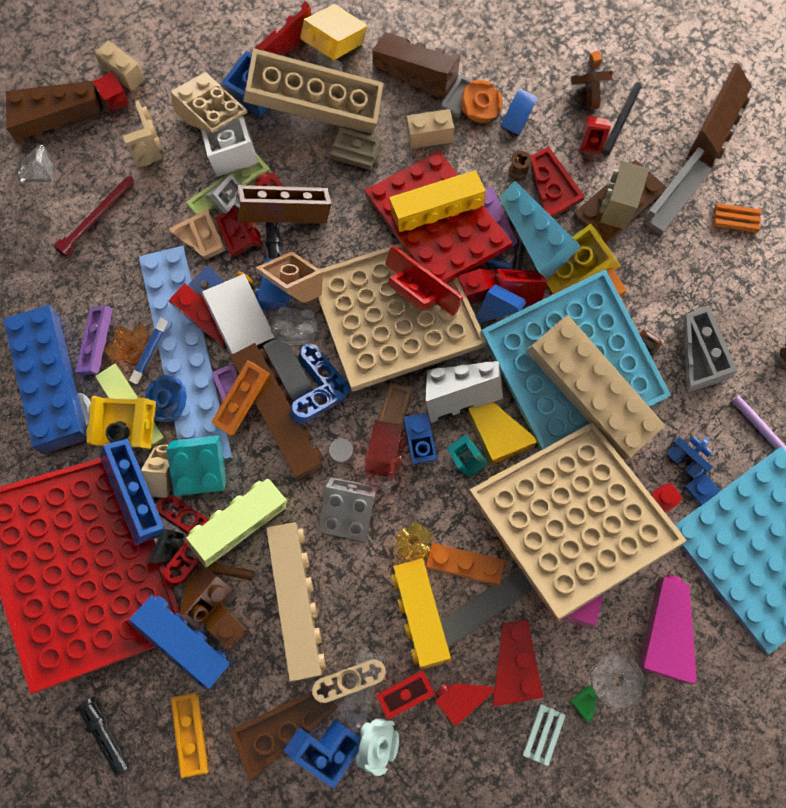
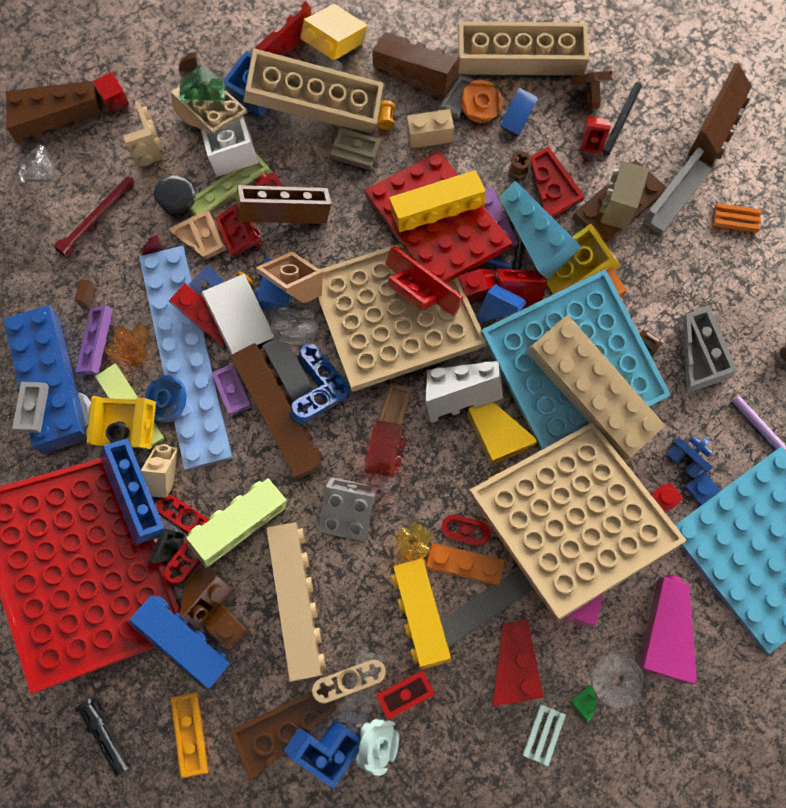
tan brick [94,41,145,91] -> none
blue bar [129,317,169,384] -> none
teal brick [166,435,227,496] -> none
reddish brown bar [180,557,254,581] -> none
light grey slope [204,173,240,214] -> none
orange plate [211,360,270,436] -> none
black pin [265,222,283,259] -> none
light grey tile [329,438,353,464] -> none
blue slope [404,413,437,465] -> none
red slope [434,683,495,727] -> none
teal window [447,434,489,478] -> none
orange piece [589,51,602,68] -> none
none -> light grey plate [12,382,49,433]
none -> reddish brown tile [74,279,96,310]
none -> dark red tile [141,235,164,256]
none -> black piece [154,175,196,214]
none -> reddish brown tile [179,52,201,72]
none -> clear green slope [180,64,225,101]
none -> light orange bush [376,101,396,130]
none -> red plate [441,514,490,547]
none -> tan brick [457,22,589,75]

